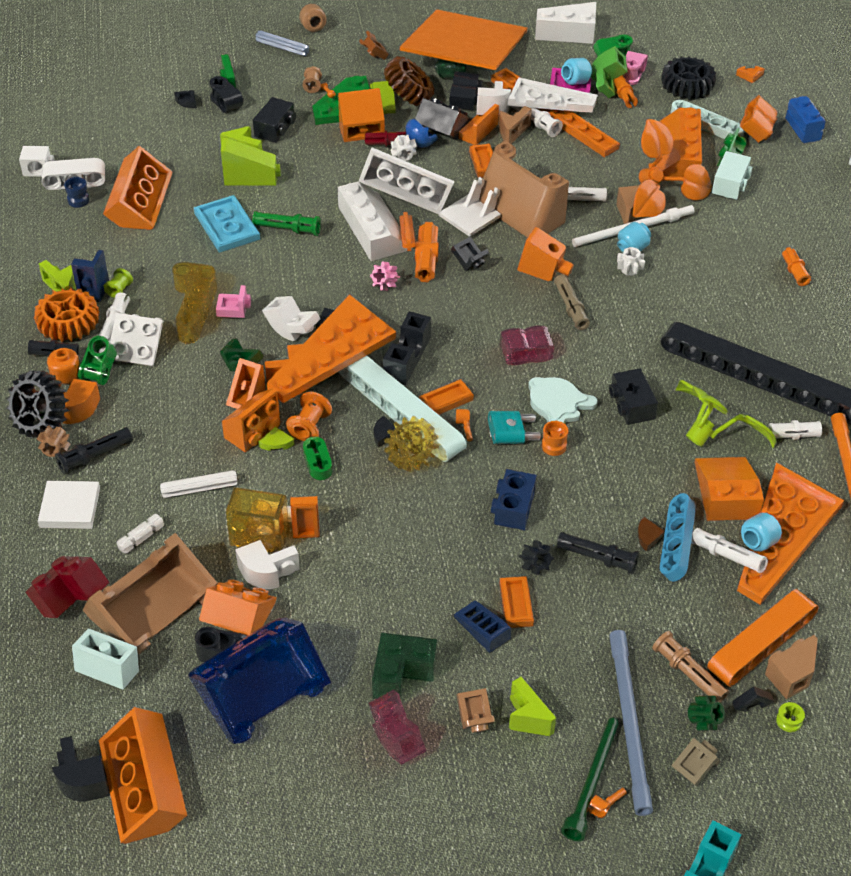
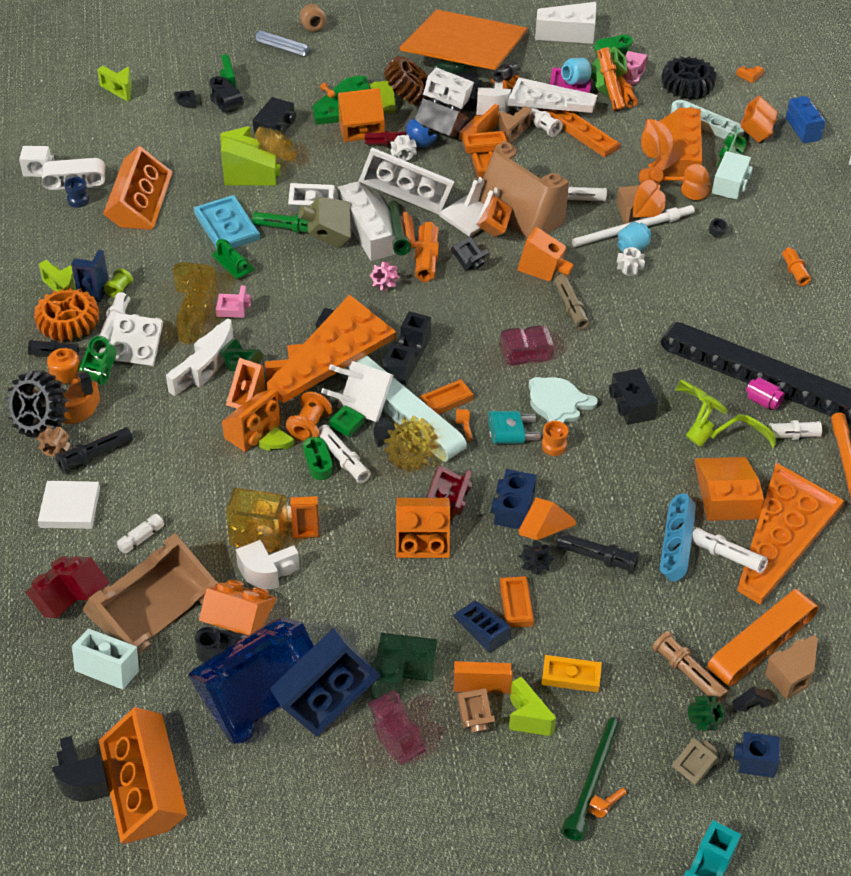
white axle [160,470,237,498] -> none
white brick [262,296,320,341] -> none
medium nougat bush [303,66,322,93] -> none
dark orange plate [359,31,389,60] -> none
sand blue piece [609,630,653,816] -> none
reddish brown tile [638,517,665,551] -> none
medium azure head [741,513,782,552] -> none
lime bush [776,702,805,732] -> none
none -> black tile [76,371,93,397]
none -> lime slope [97,66,132,102]
none -> white slope [166,319,233,397]
none -> green hinge [211,239,255,280]
none -> clear yellow gear [254,126,298,162]
none -> dark blue slope [270,627,380,737]
none -> white brick [288,183,338,213]
none -> olive torso [298,197,351,248]
none -> white pin [318,425,371,484]
none -> white plate [321,361,393,422]
none -> green plate [330,405,365,438]
none -> dark green piece [389,200,411,256]
none -> orange slope [396,498,450,558]
none -> white brick [423,67,474,109]
none -> dark red bracket [426,466,472,521]
none -> orange panel [454,661,512,694]
none -> orange tile [462,131,507,154]
none -> orange slope [476,196,512,237]
none -> black pin [492,62,520,82]
none -> orange slope [519,498,576,540]
none -> light orange plate [541,655,602,693]
none -> orange pin [596,47,626,111]
none -> black hinge [708,218,728,238]
none -> dark blue brick [734,732,780,778]
none -> dark pink brick [746,377,785,410]

